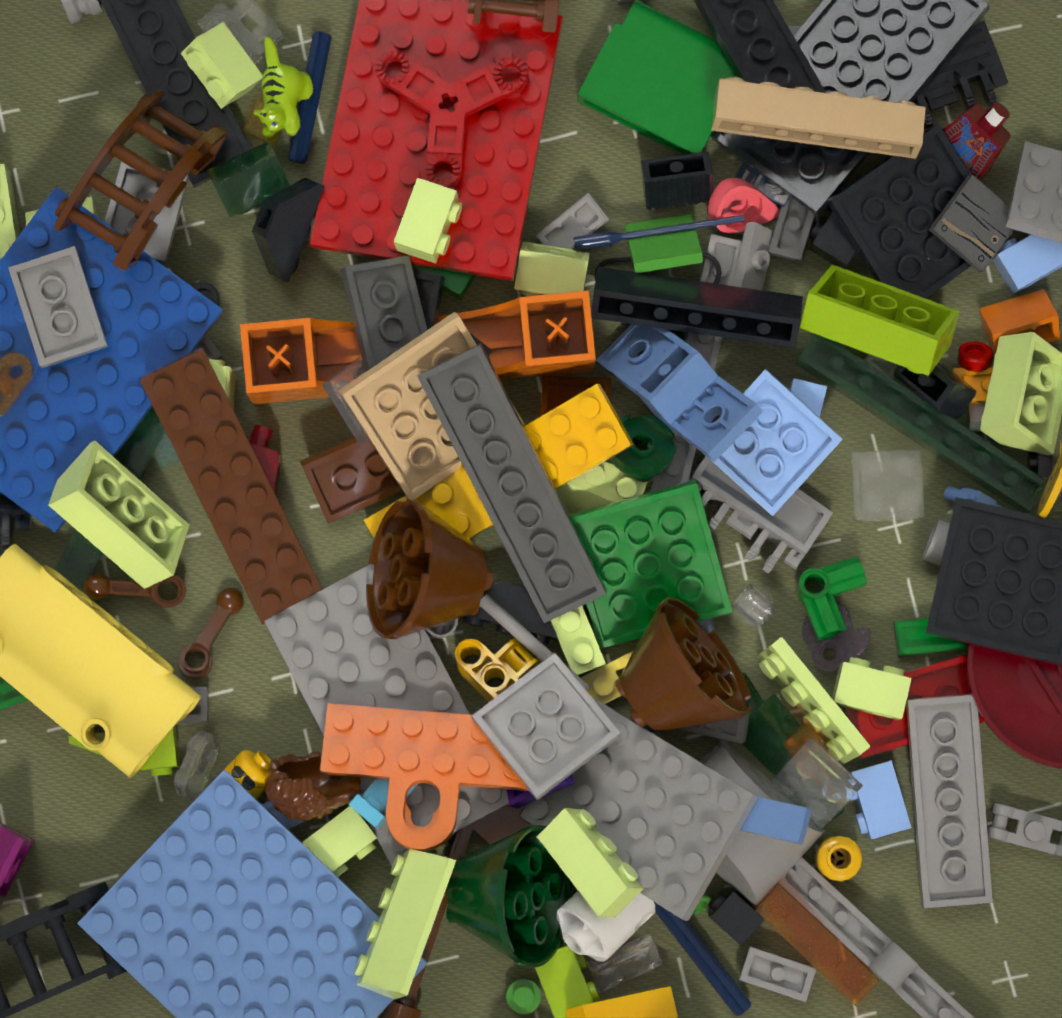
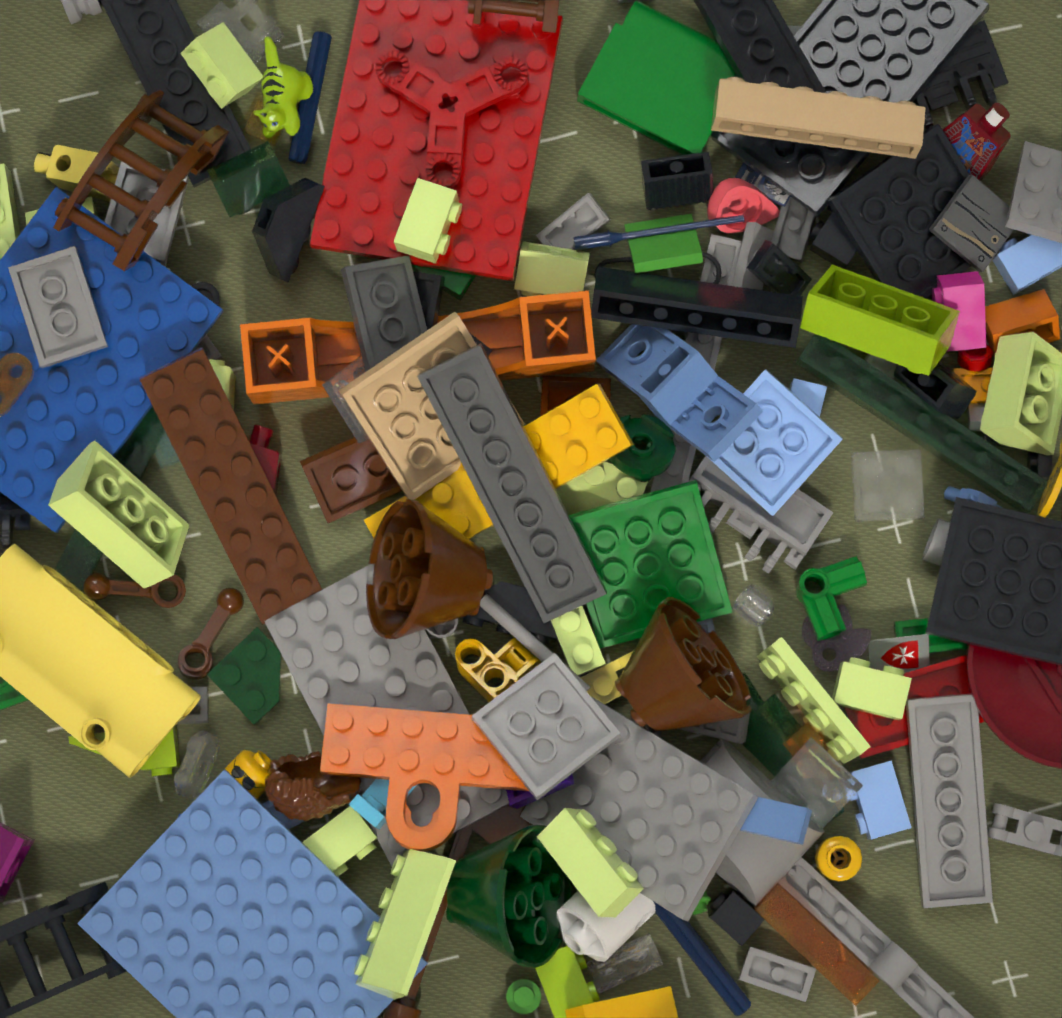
none -> light yellow torso [34,145,119,202]
none -> dark green plate [207,627,282,725]
none -> black plate [747,240,812,296]
none -> sticker [868,634,930,673]
none -> dark pink brick [932,271,986,352]

